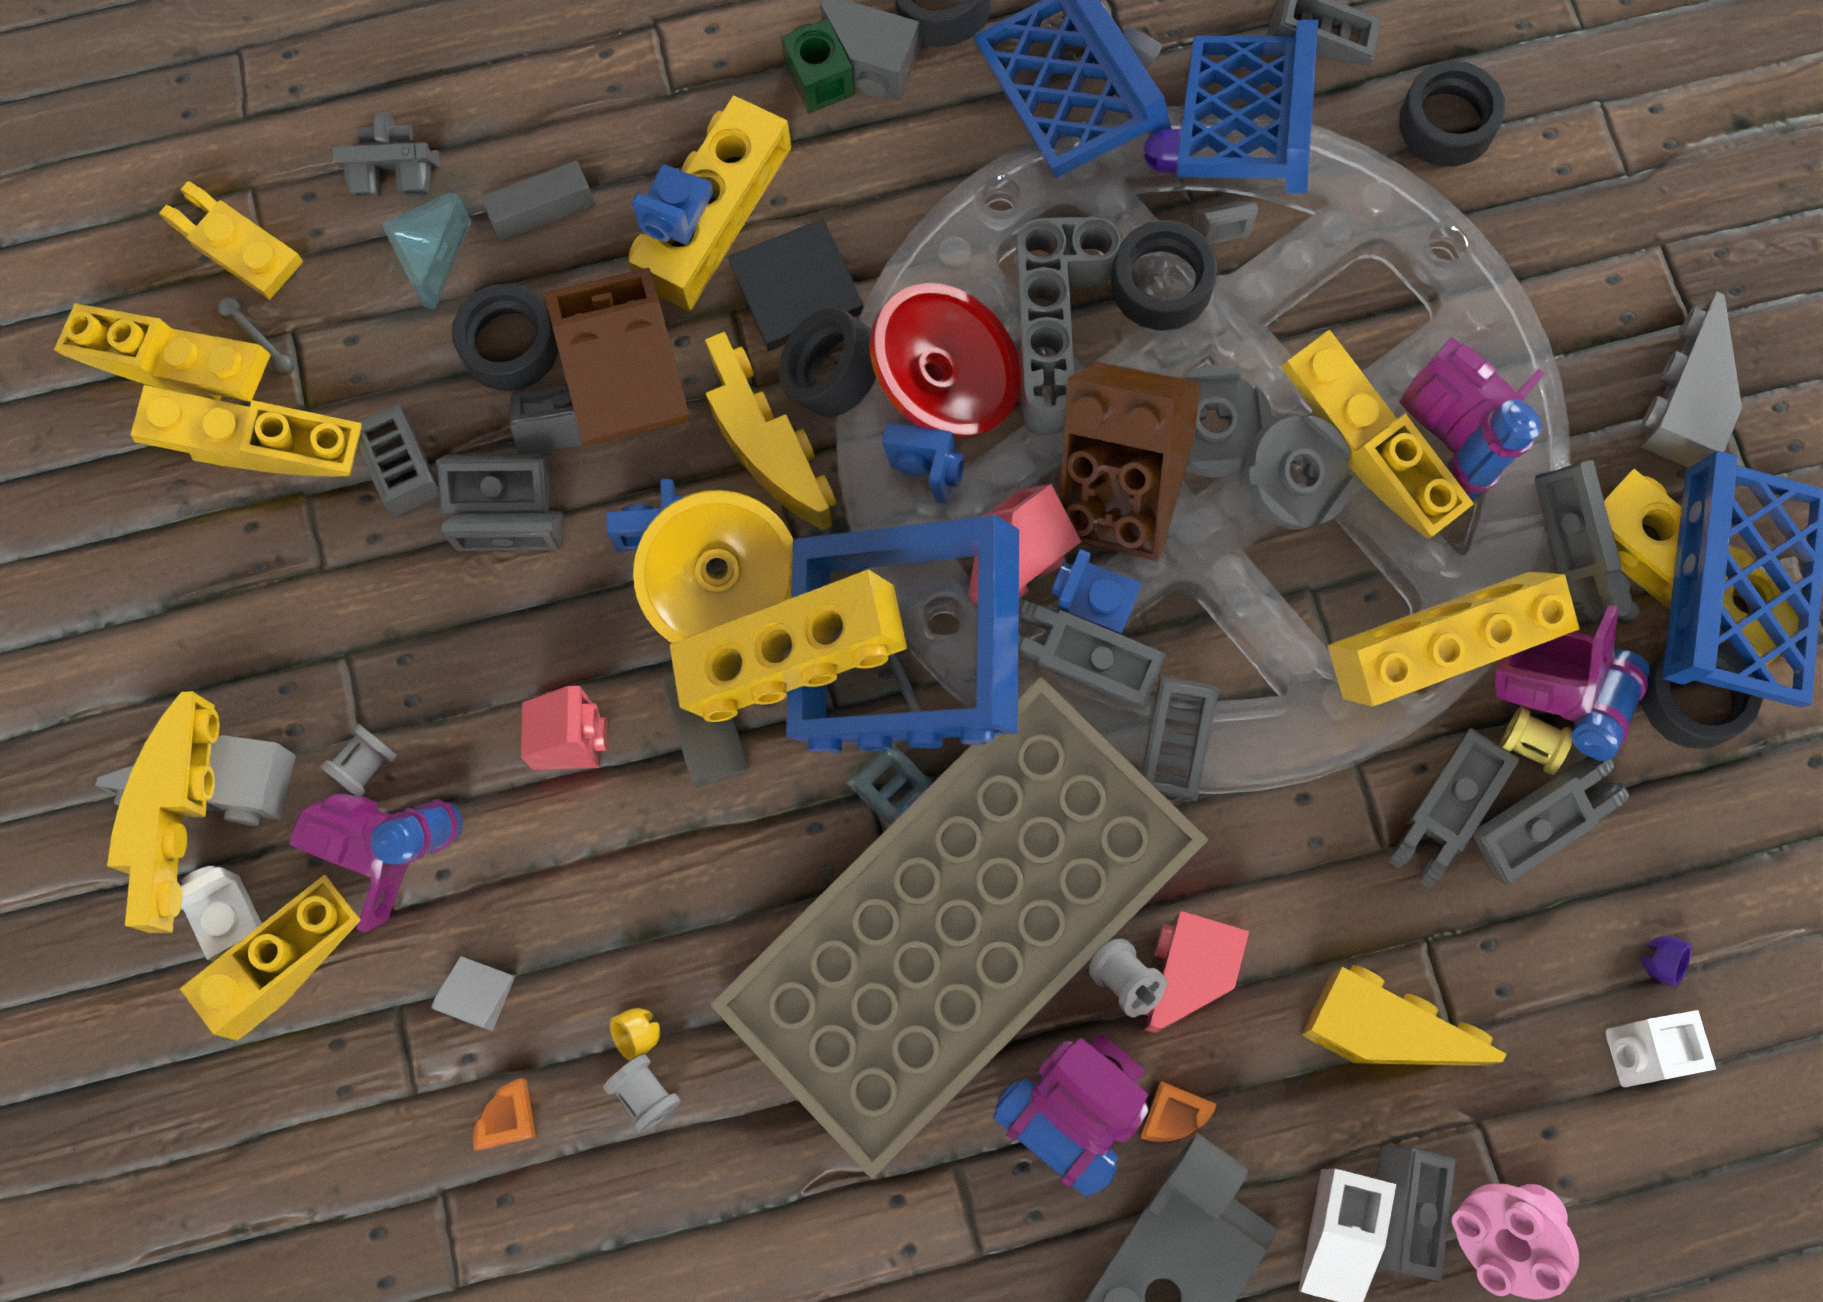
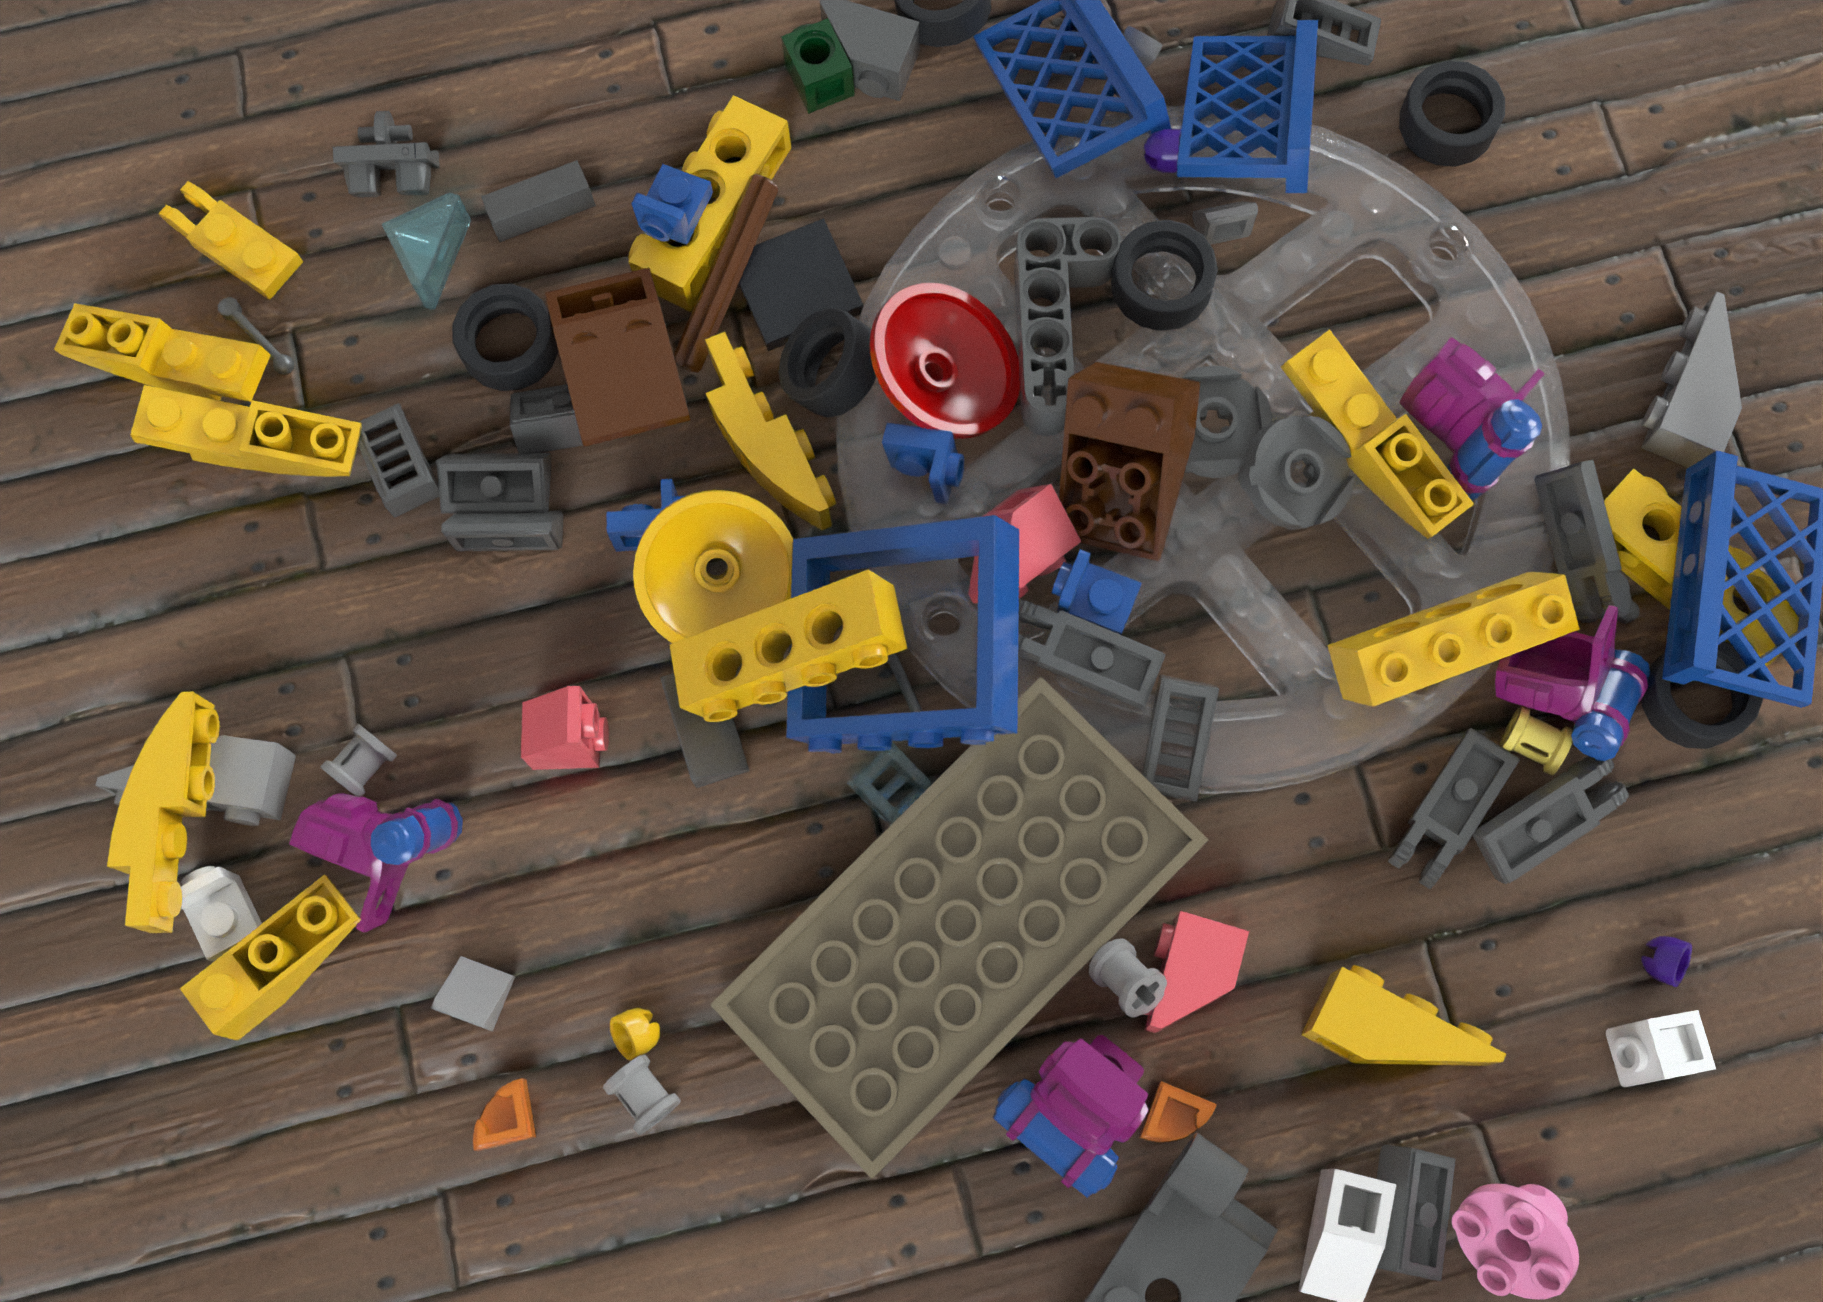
none -> reddish brown axle [673,174,778,373]

